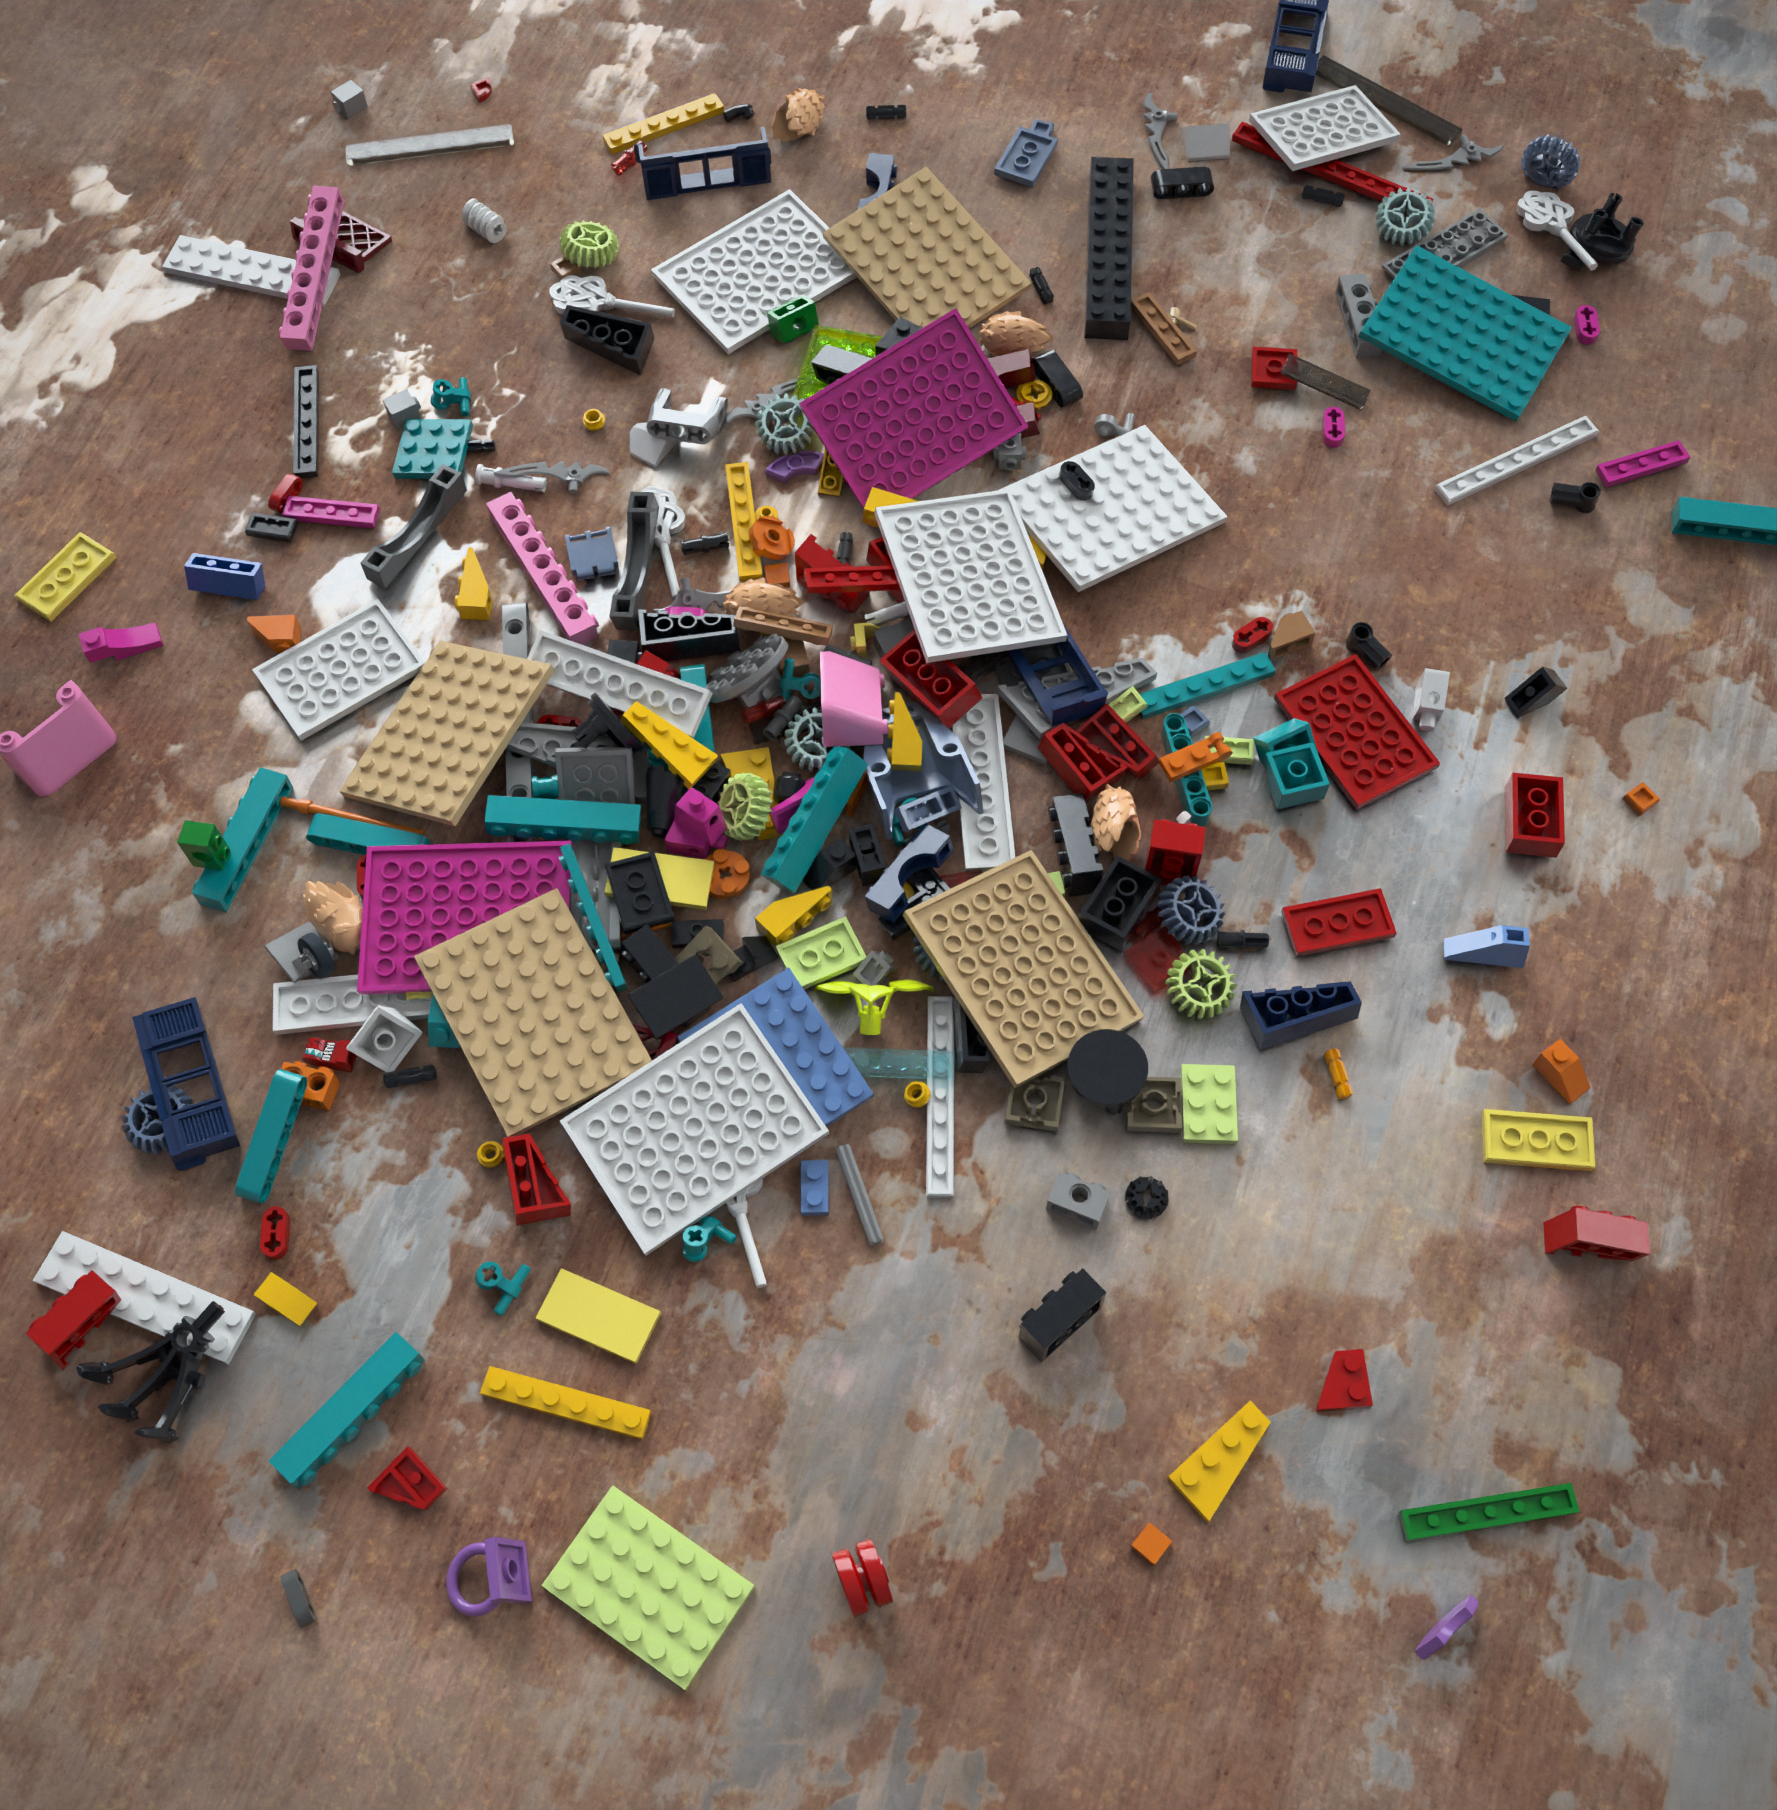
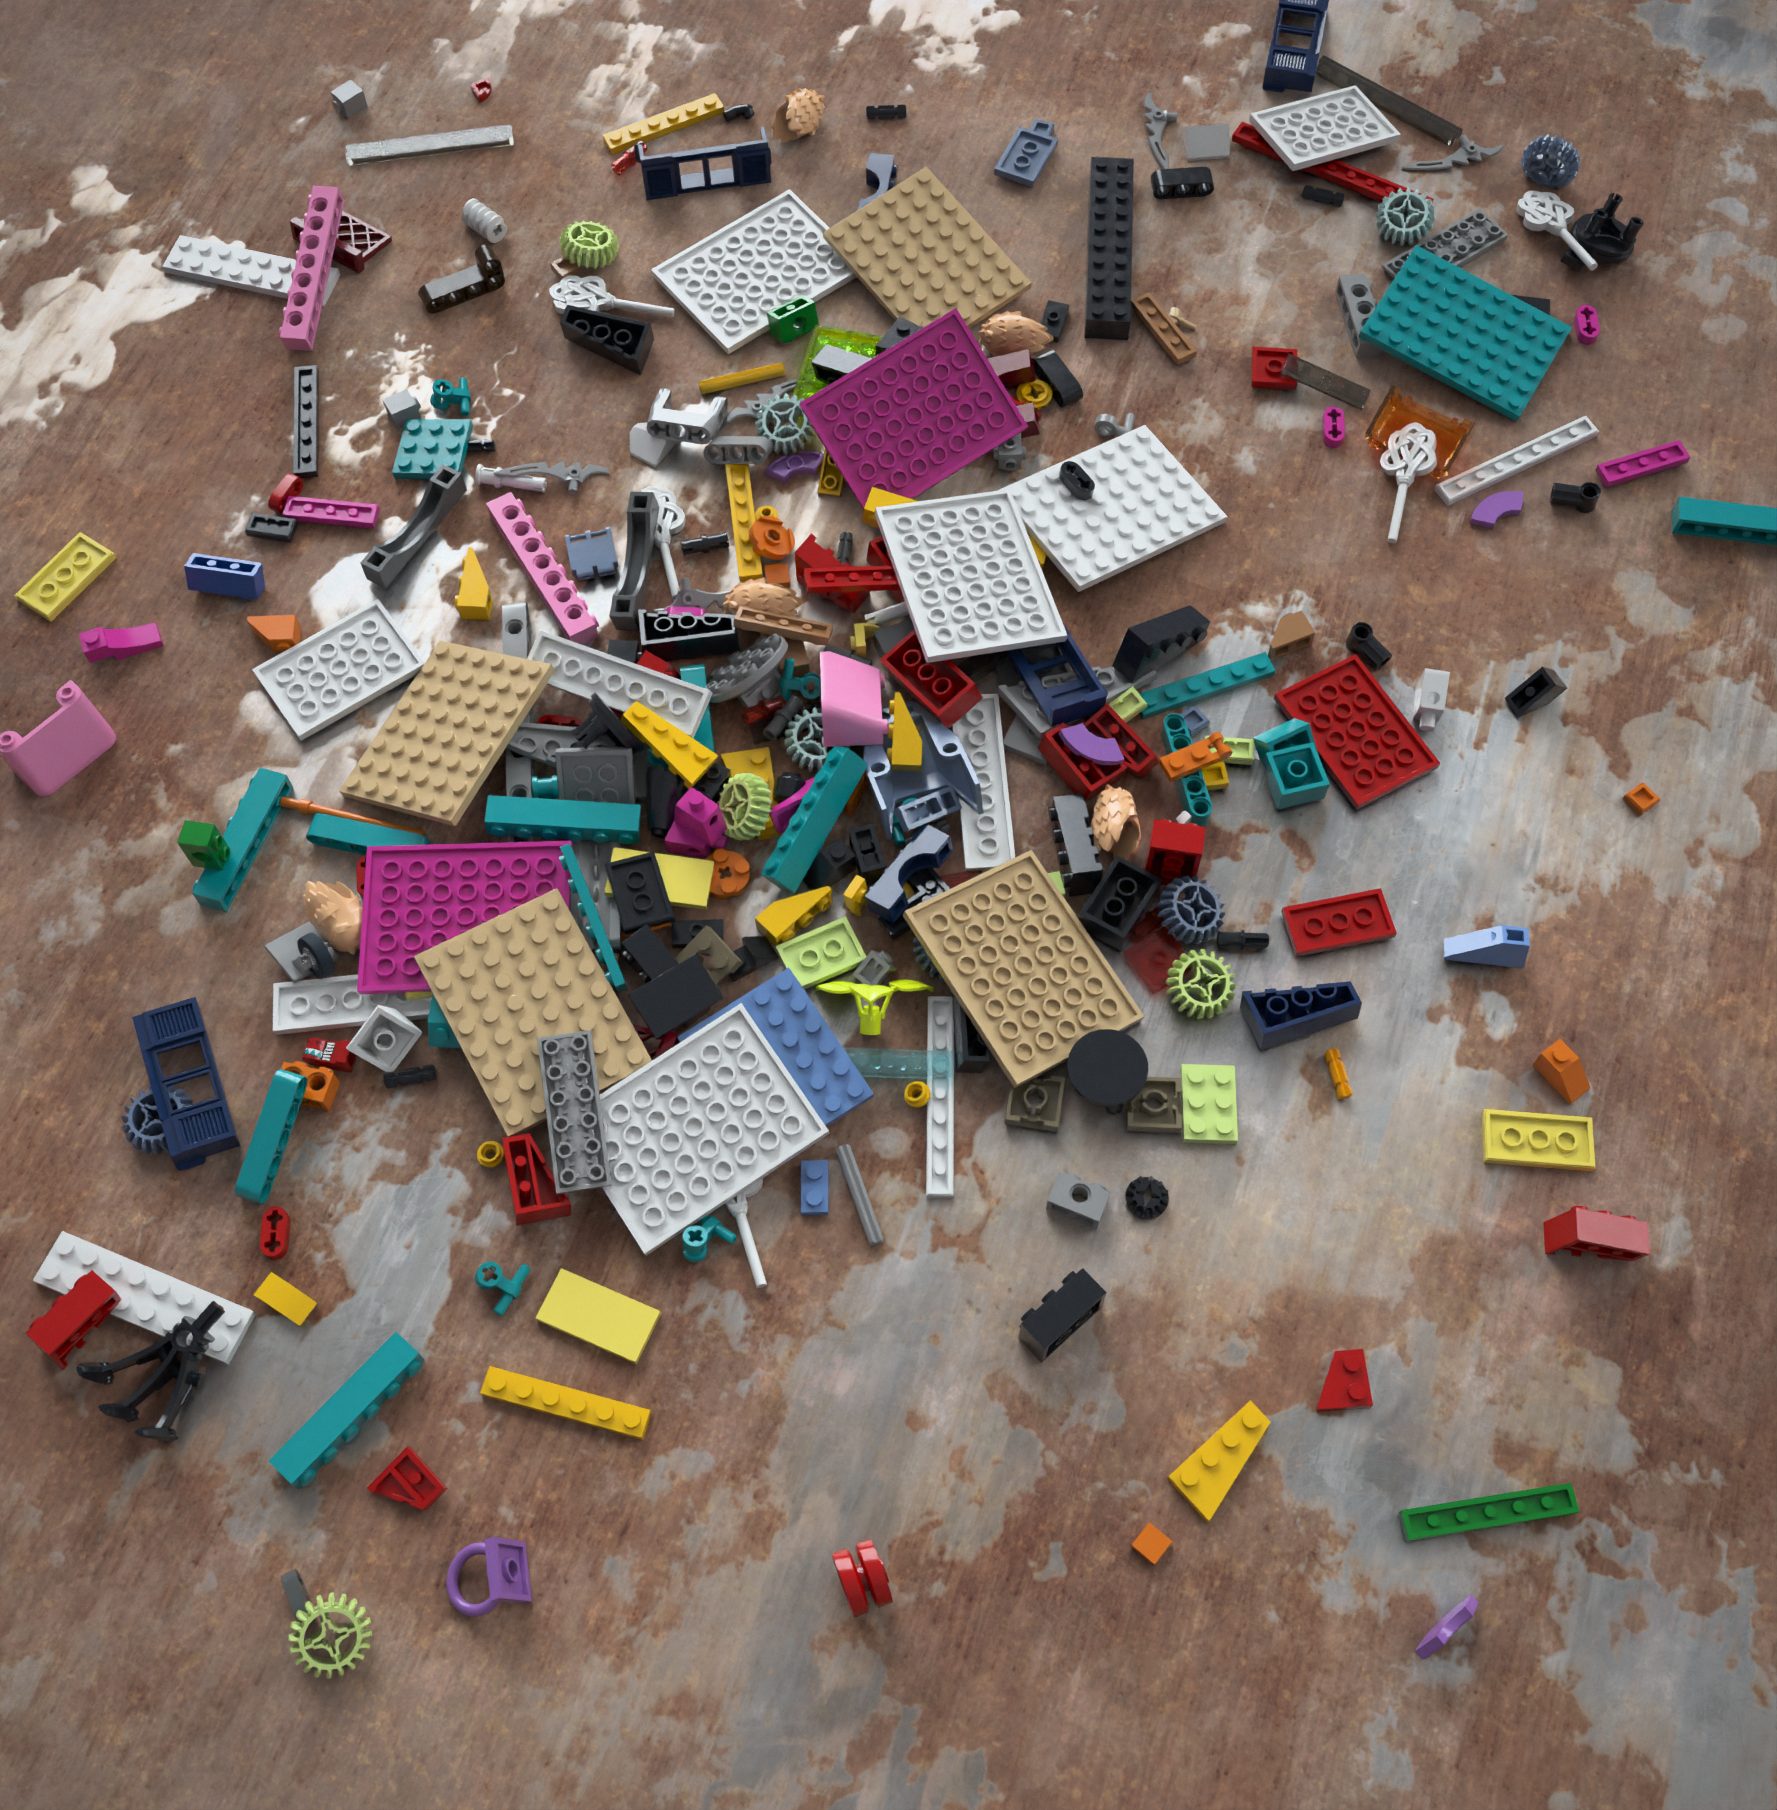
yellowish green plate [541,1485,755,1691] -> none
yellow plate [582,409,605,431] -> none
black axle [1029,267,1054,304] -> none
red beam [1232,617,1273,653] -> none
red brick [1505,772,1565,858] -> none
none -> yellowish green gear [288,1593,372,1679]
none -> dark brown beam [418,244,505,313]
none -> light grey plate [537,1030,612,1194]
none -> yellow axle [698,362,785,394]
none -> light grey beam [703,436,773,464]
none -> yellow plate [843,875,868,917]
none -> black plate [1040,300,1069,342]
none -> medium lavender tile [1058,723,1125,765]
none -> black wedge [1112,605,1211,683]
none -> clear orange windscreen [1365,385,1475,478]
none -> white piece [1380,422,1437,543]
none -> medium lavender tile [1470,491,1524,529]

